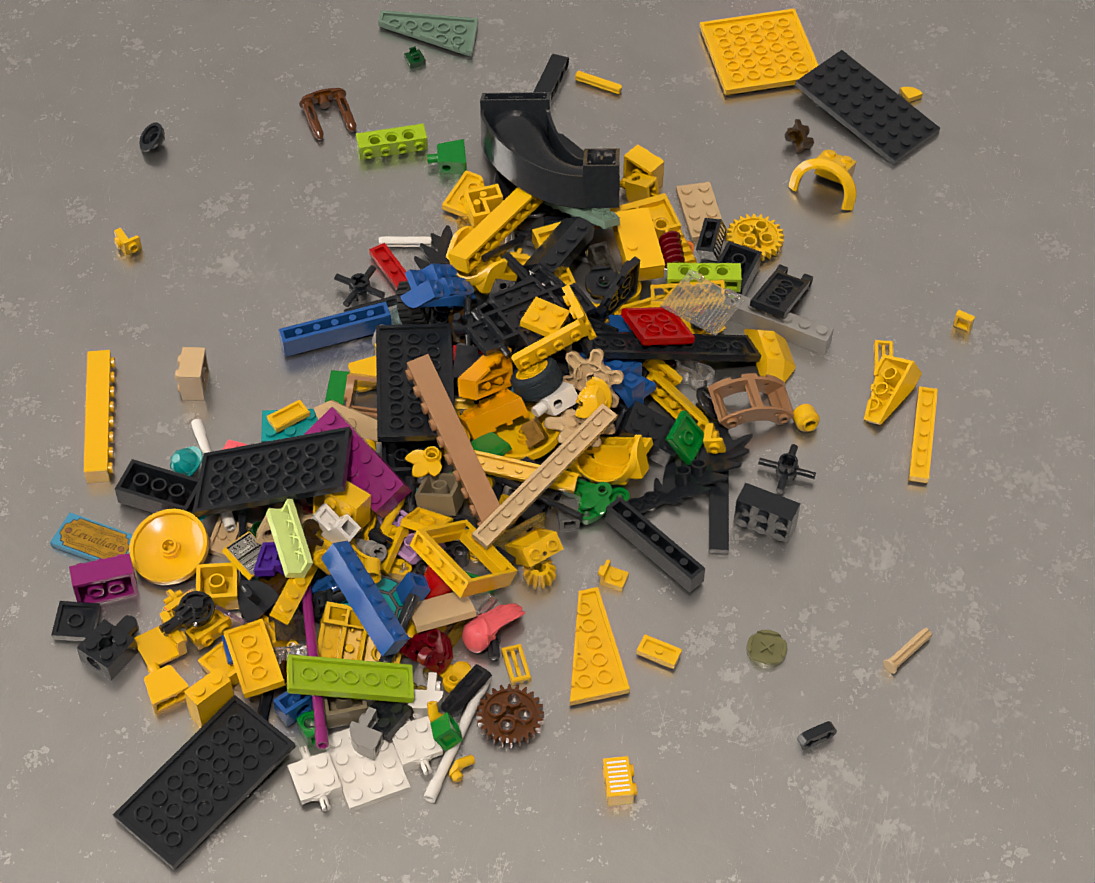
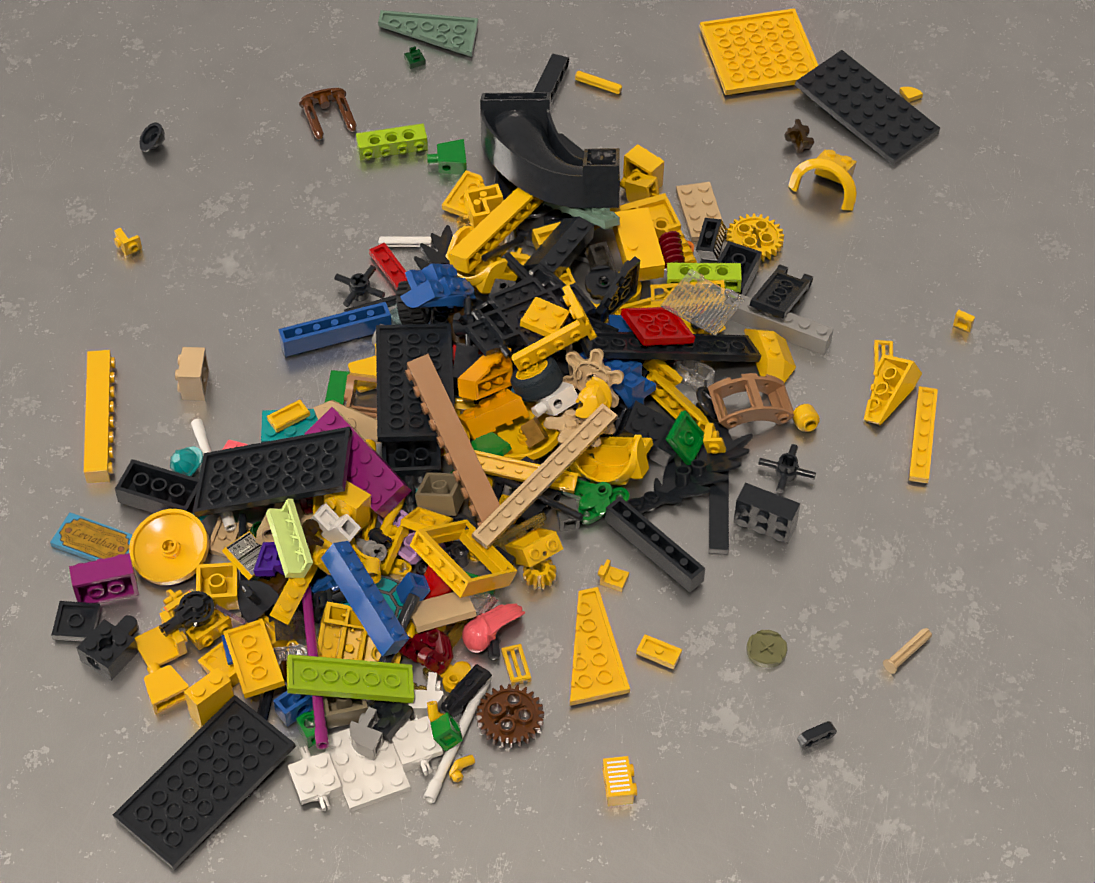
yellow plate [405,446,442,478] -> none

